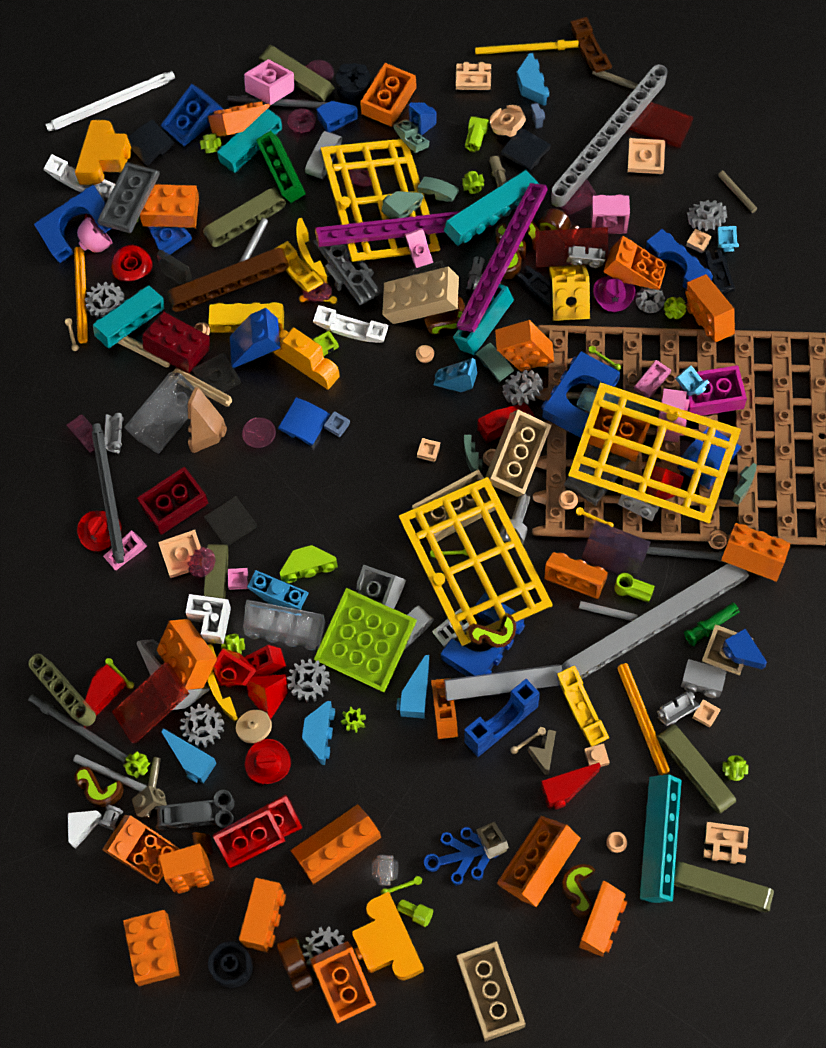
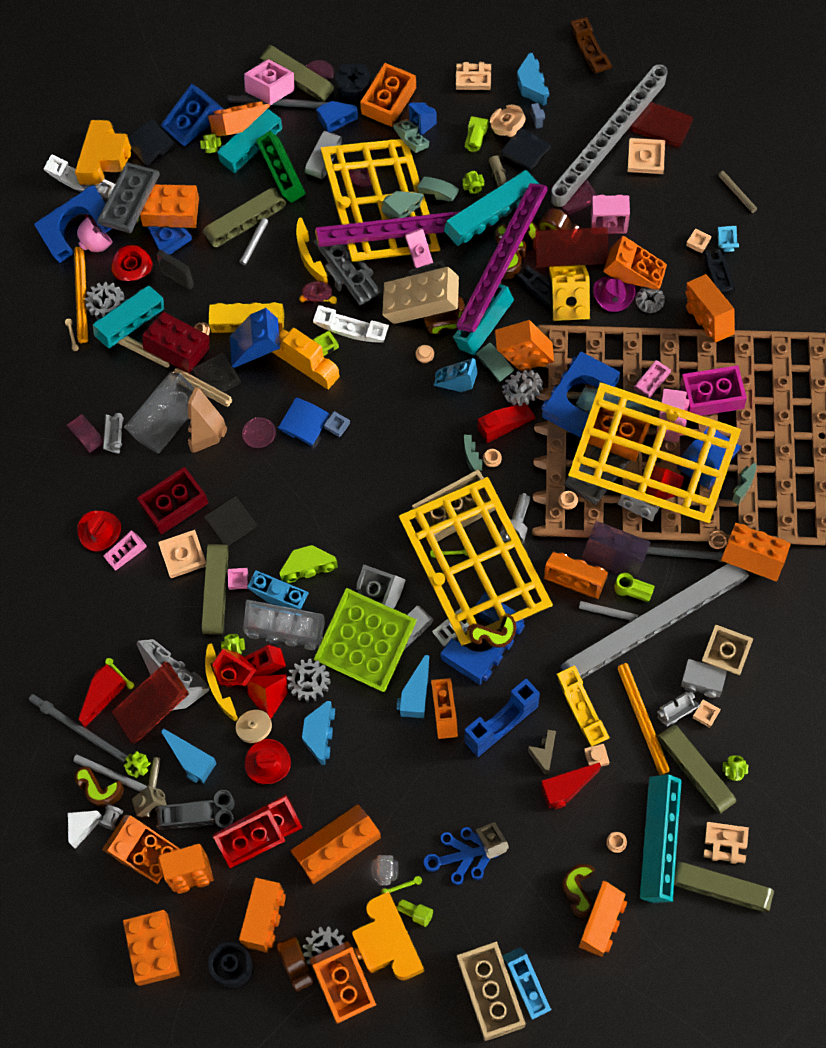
olive beam [29,654,96,726] -> none
white piece [45,71,175,132] -> none
dark grey piece [92,423,124,564] -> none
orange brick [157,619,217,690] -> none
reddish brown beam [167,248,289,312] -> none
light grey gear [180,704,224,747] -> none
white brick [185,594,231,644] -> none
clear pink gear [187,547,216,578] -> none
reddish brown slope [192,832,213,855] -> none
yellow slope [274,241,323,292] -> none
clear pink gear [288,109,316,134] -> none
lime gear [341,707,366,733] -> none
light nougat plate [417,438,440,462] -> none
light grey tile [444,664,562,701] -> none
light grey pin [466,257,485,294] -> none
yellow bar [475,40,578,55] -> none
tan brick [485,410,551,497] -> none
orange slope [497,816,581,907] -> none
tan hinge [510,727,546,754] -> none
light grey hinge [567,246,605,268] -> none
yellow hinge [576,507,614,529] -> none
lime hinge [588,346,621,371] -> none
dark tan bar [592,71,638,90] -> none
blue arch [645,229,713,290] -> none
lime gear [663,297,687,319] -> none
medium azure bracket [675,366,709,396] -> none
green pin [684,602,740,646] -> none
light grey gear [687,200,727,231] -> none
blue slope [722,629,767,669] -> none
none -> dark azure slope [502,947,551,1019]

